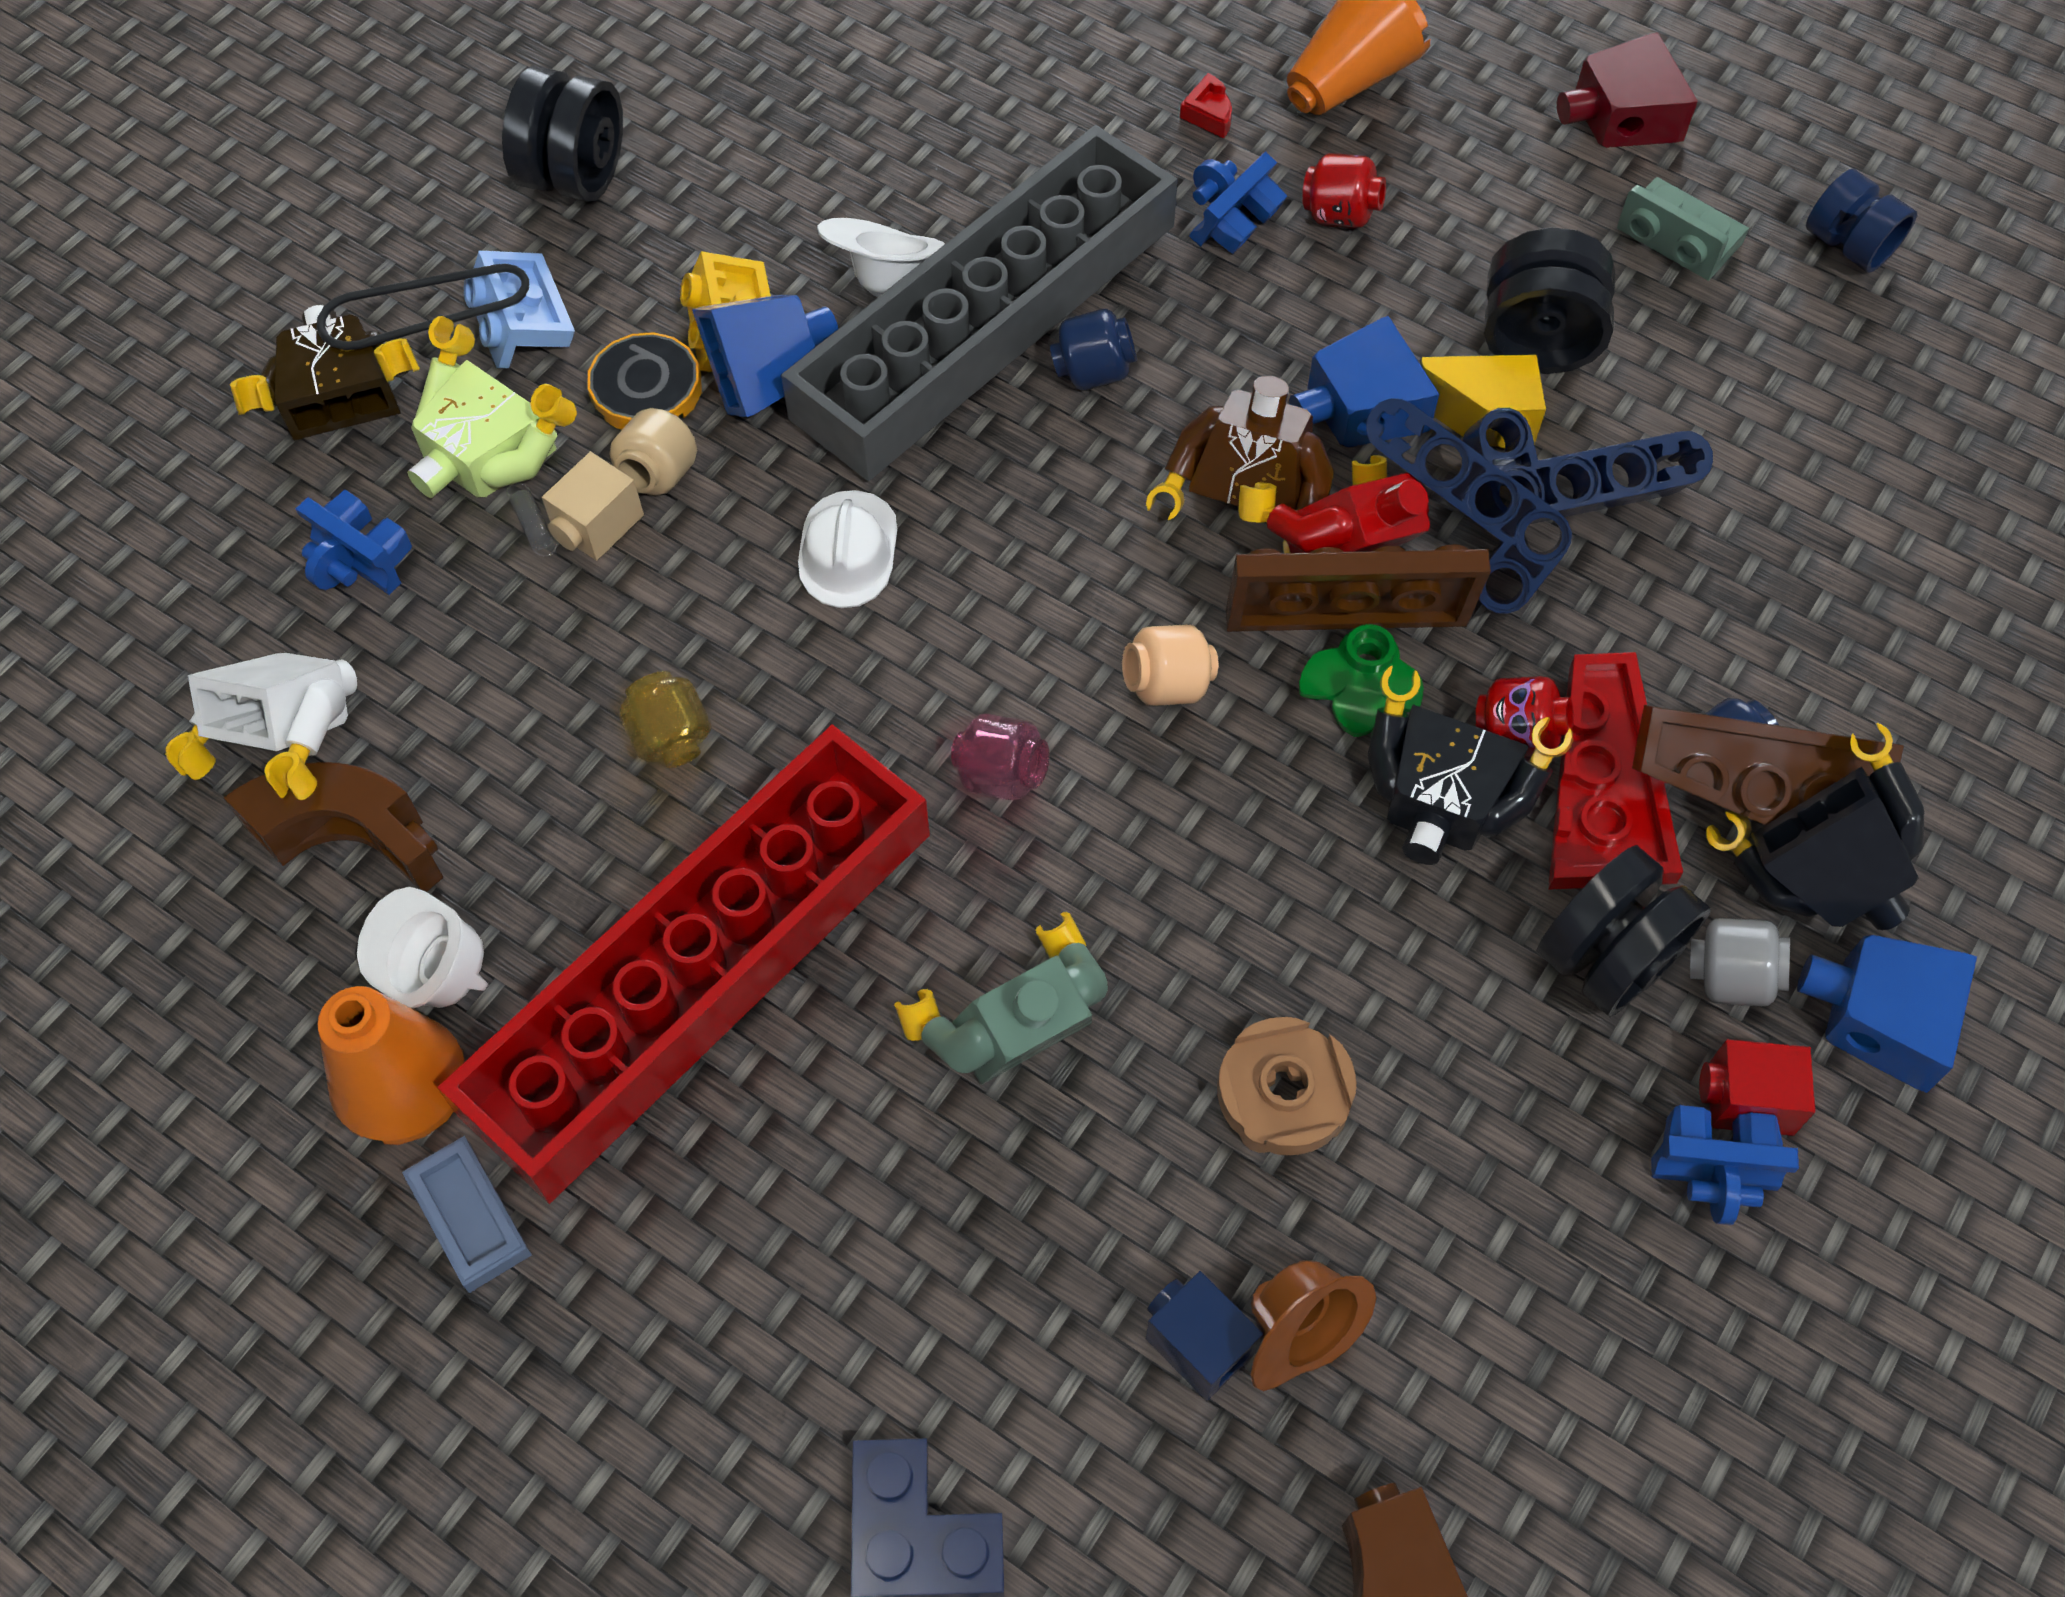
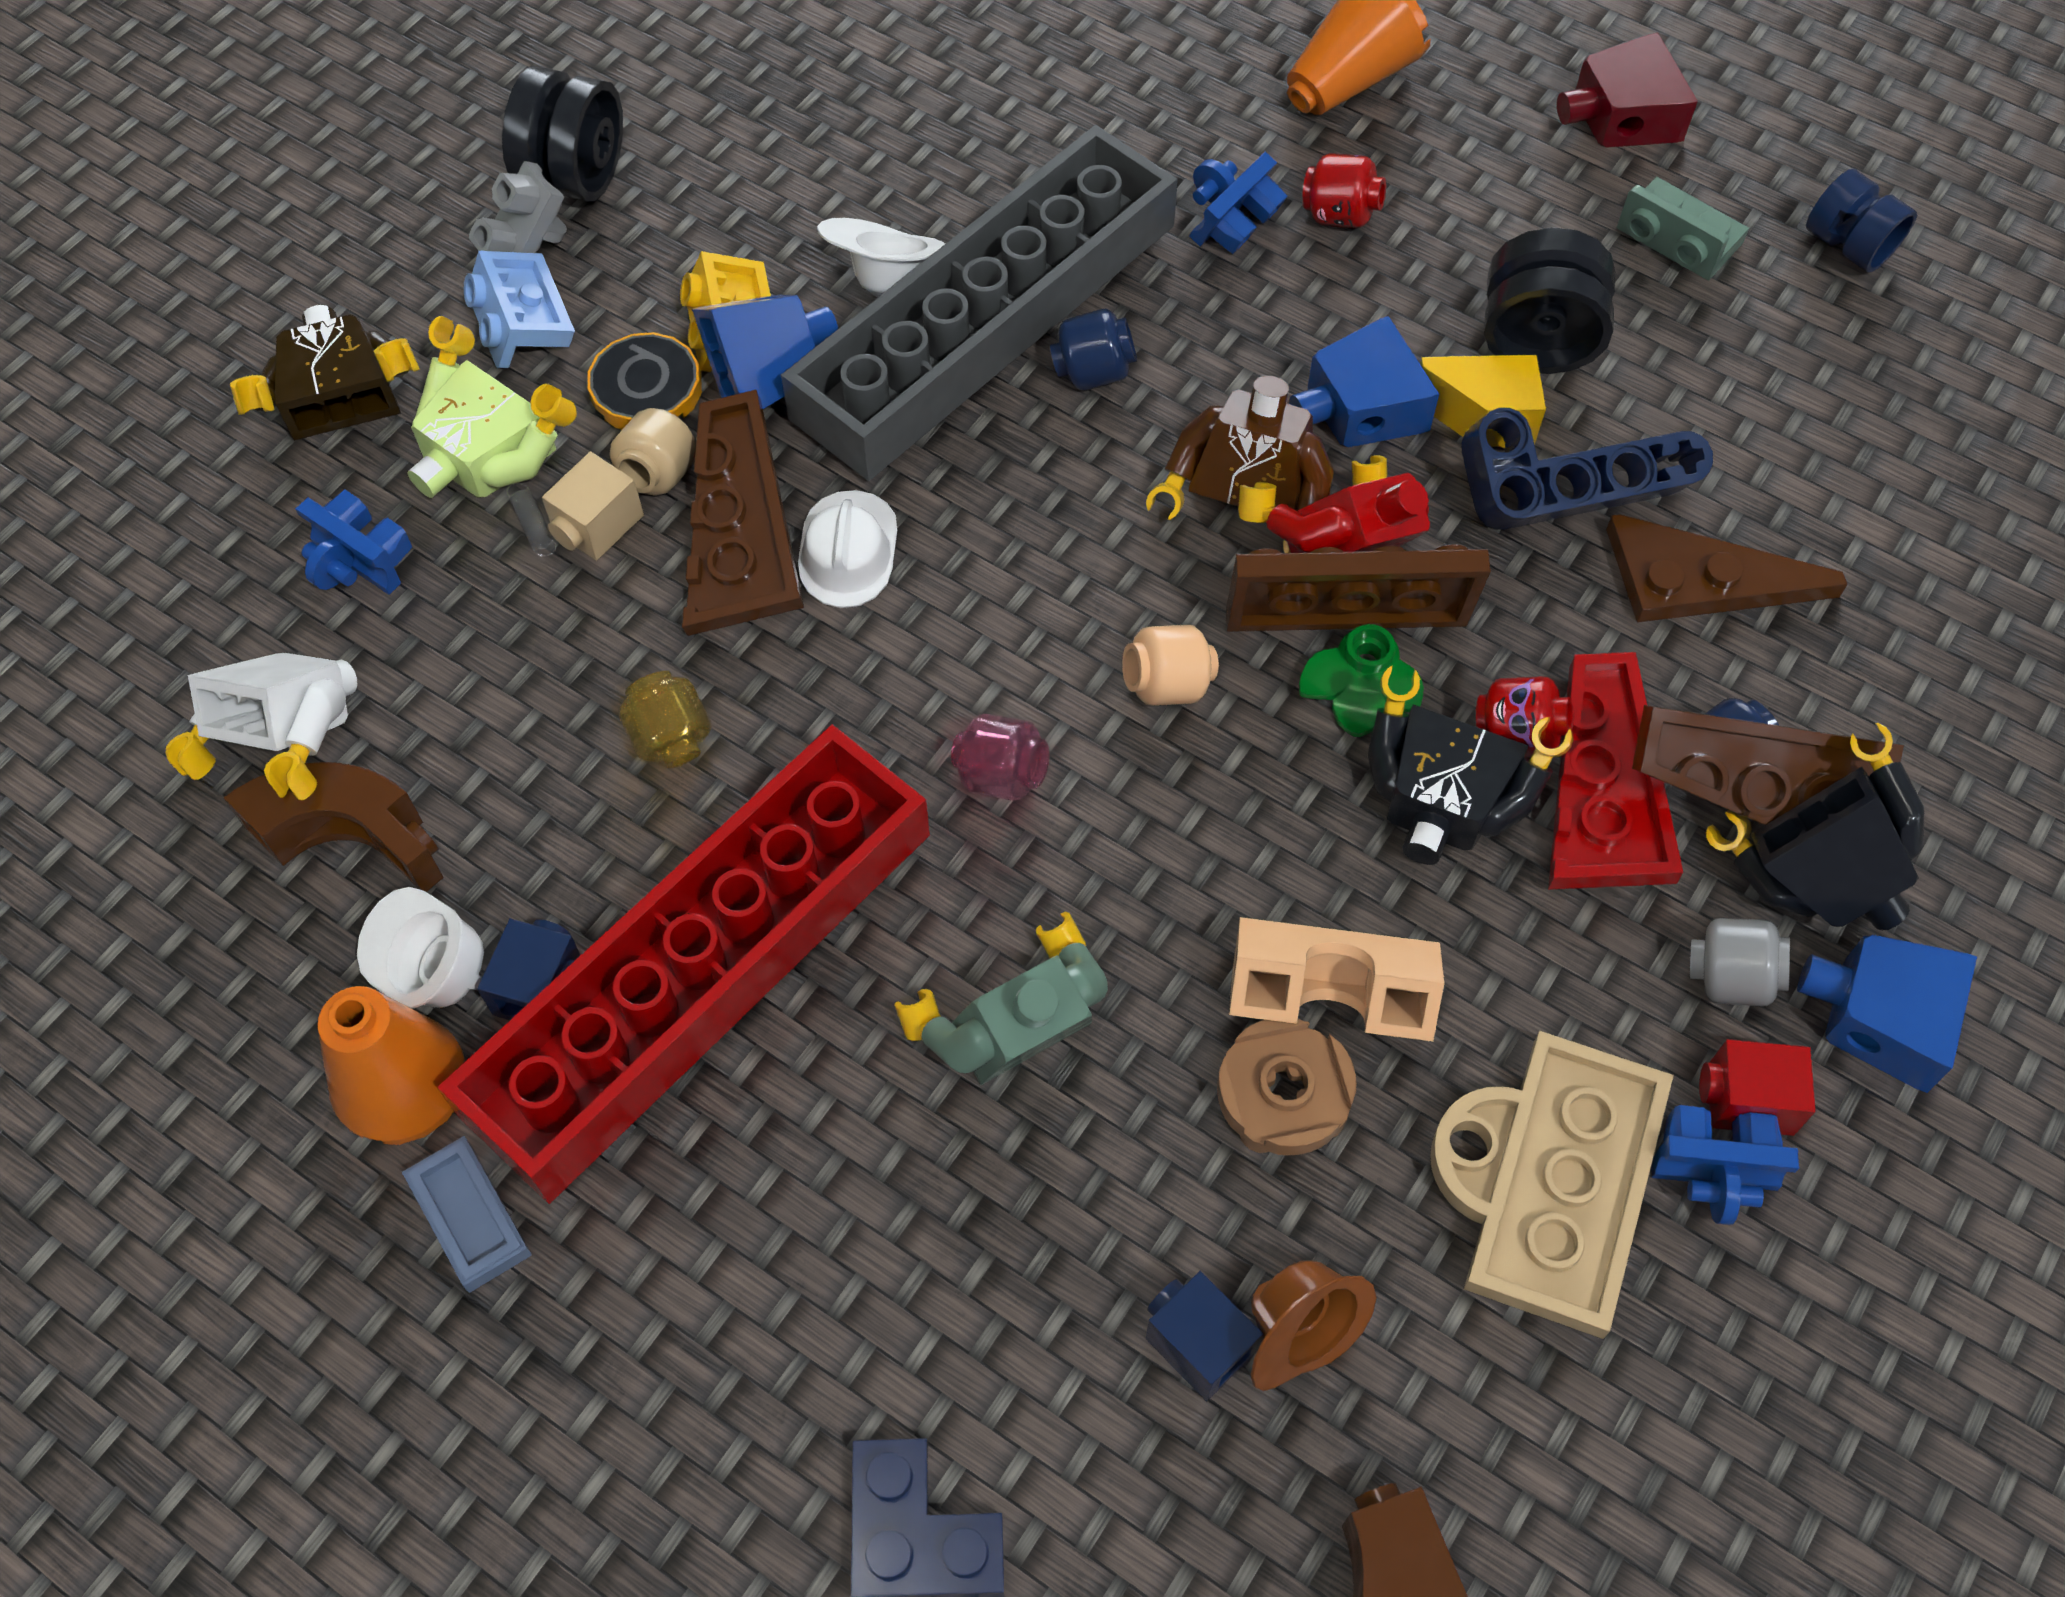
black piece [317,264,529,350] -> none
red tile [1180,73,1232,138] -> none
dark blue beam [1366,398,1572,614] -> none
black wheel [1536,845,1711,1018] -> none
none -> light grey hips [469,161,567,253]
none -> dark blue brick [477,918,580,1020]
none -> reddish brown wing [682,390,804,636]
none -> light nougat arch [1229,917,1444,1042]
none -> tan plate [1430,1031,1674,1339]
none -> reddish brown wing [1606,514,1847,623]

